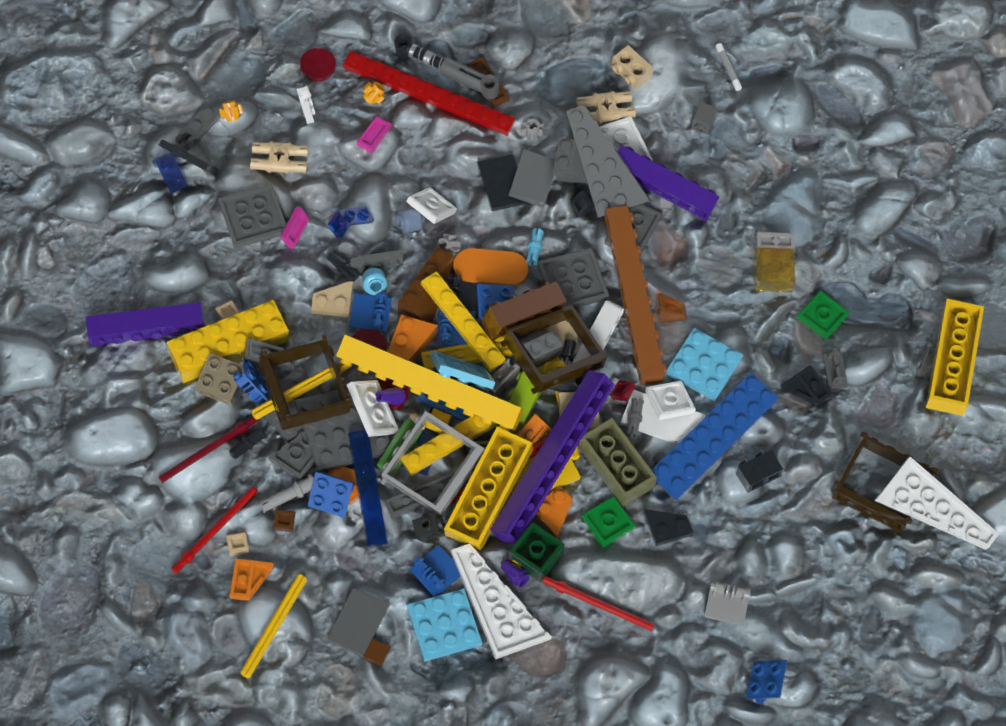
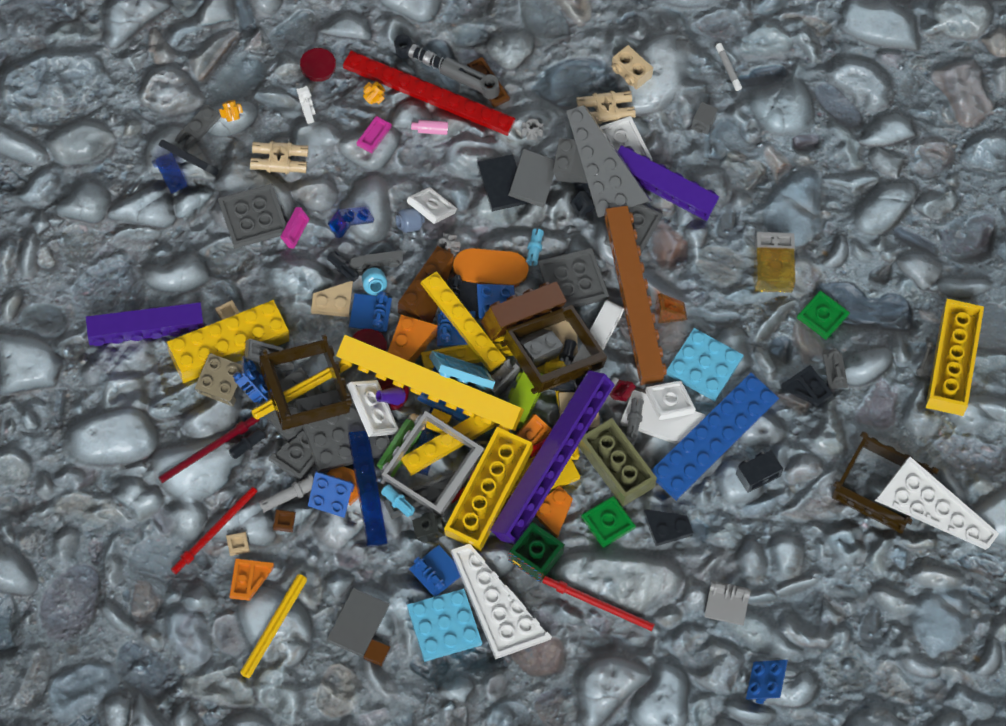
dark purple cone [501,560,530,588] -> none
none -> medium azure axle [381,485,415,517]
none -> bright pink cylinder [411,120,448,135]

